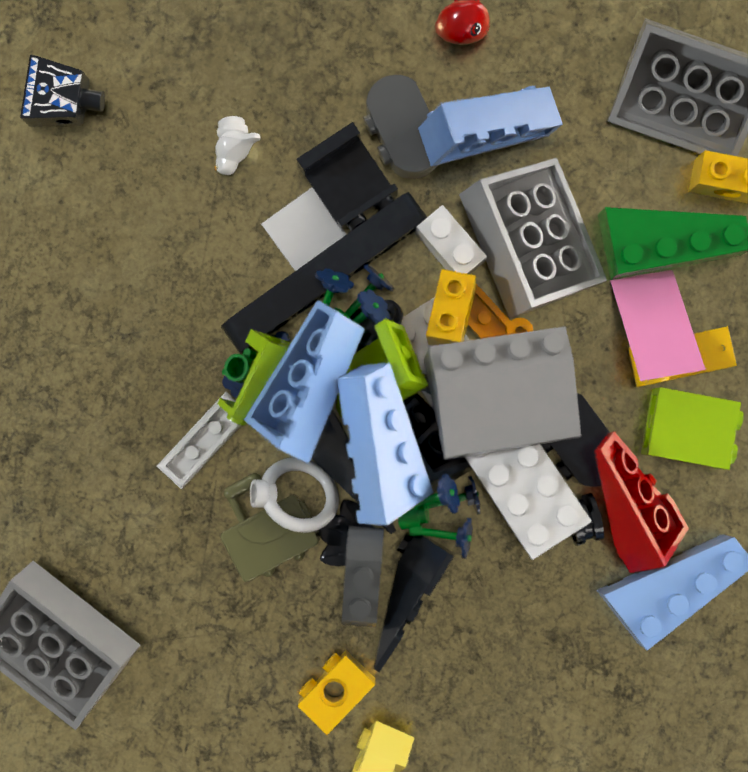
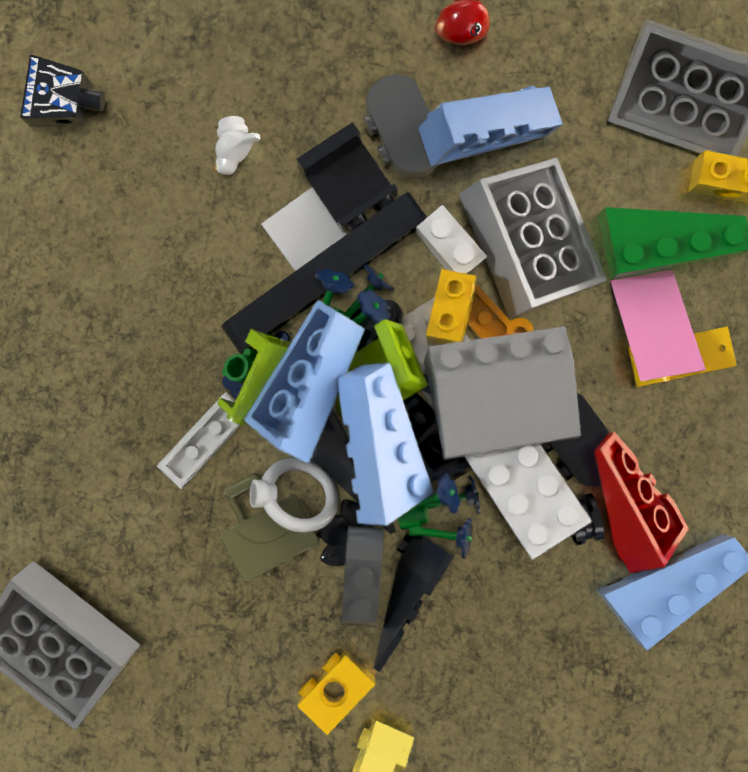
lime panel [641,387,744,470] -> none

